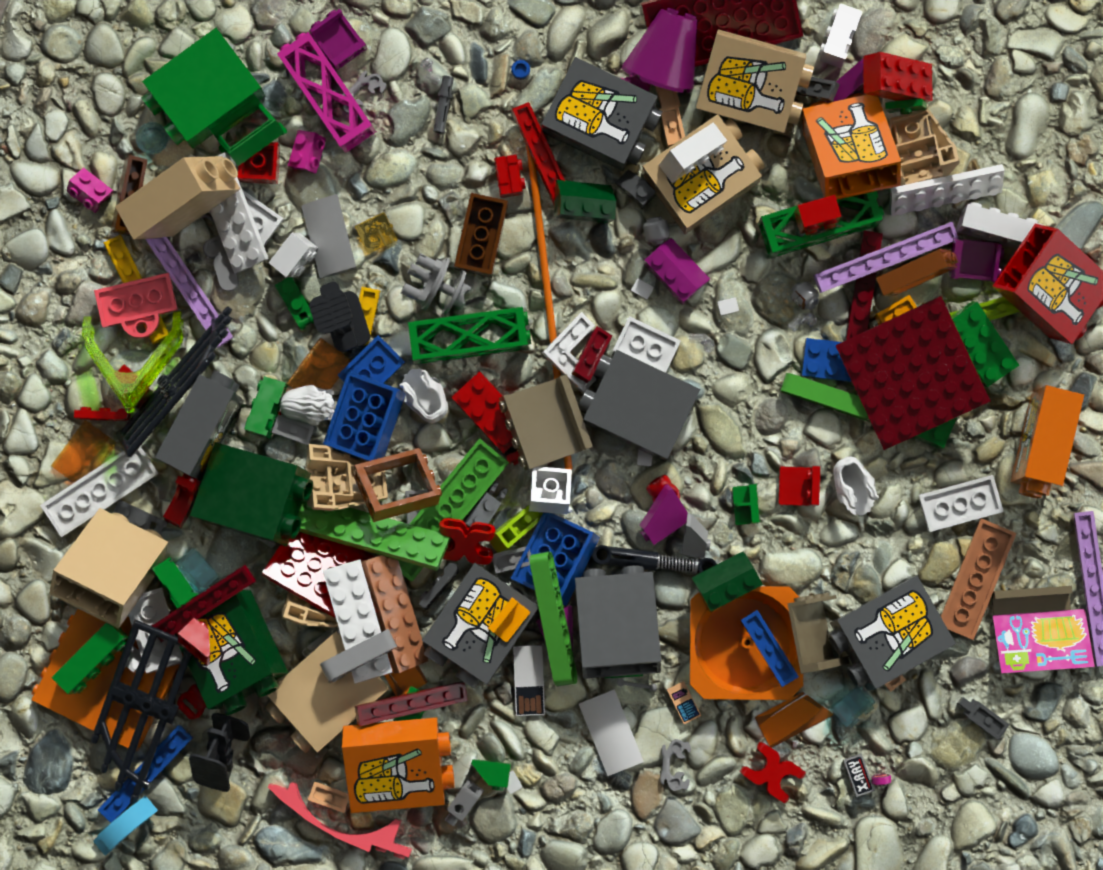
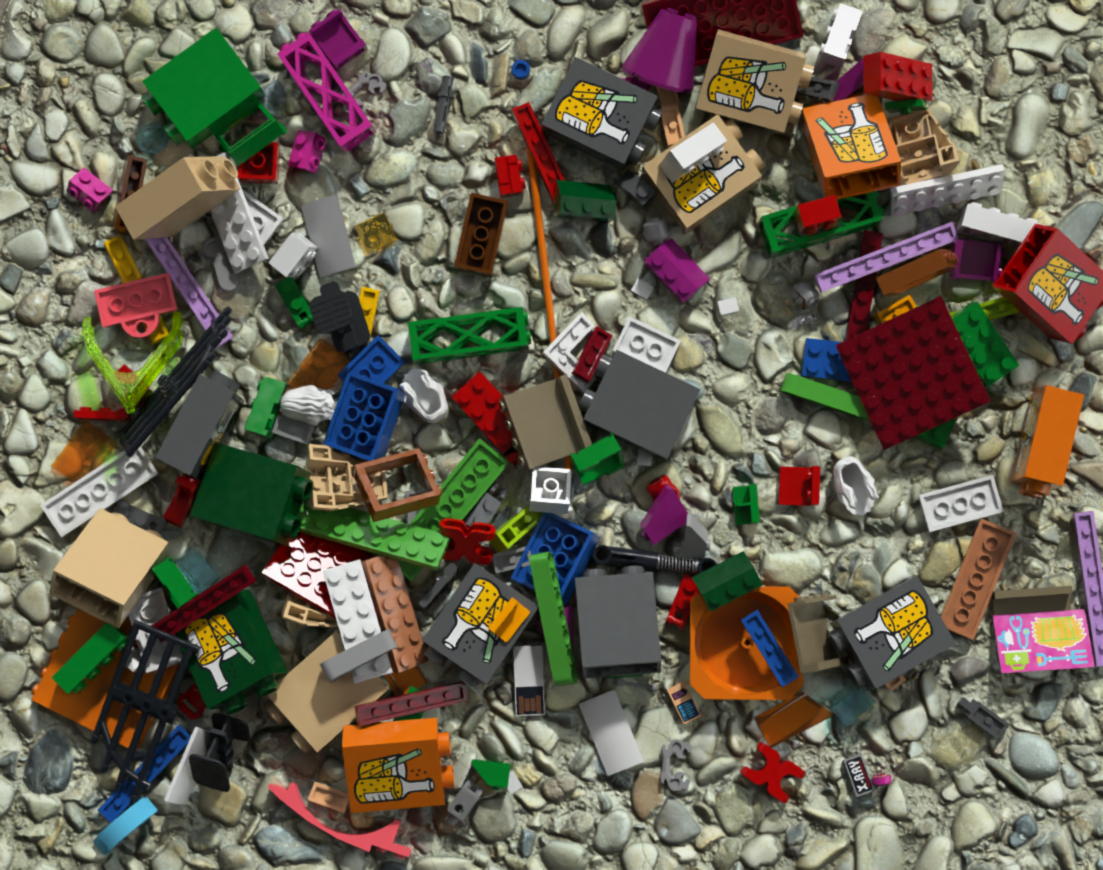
slope [178,618,210,666] -> none
light grey piece [401,253,471,315] -> none
none -> white slope [164,727,209,805]
none -> green piece [570,433,625,486]
none -> red plate [665,573,698,631]

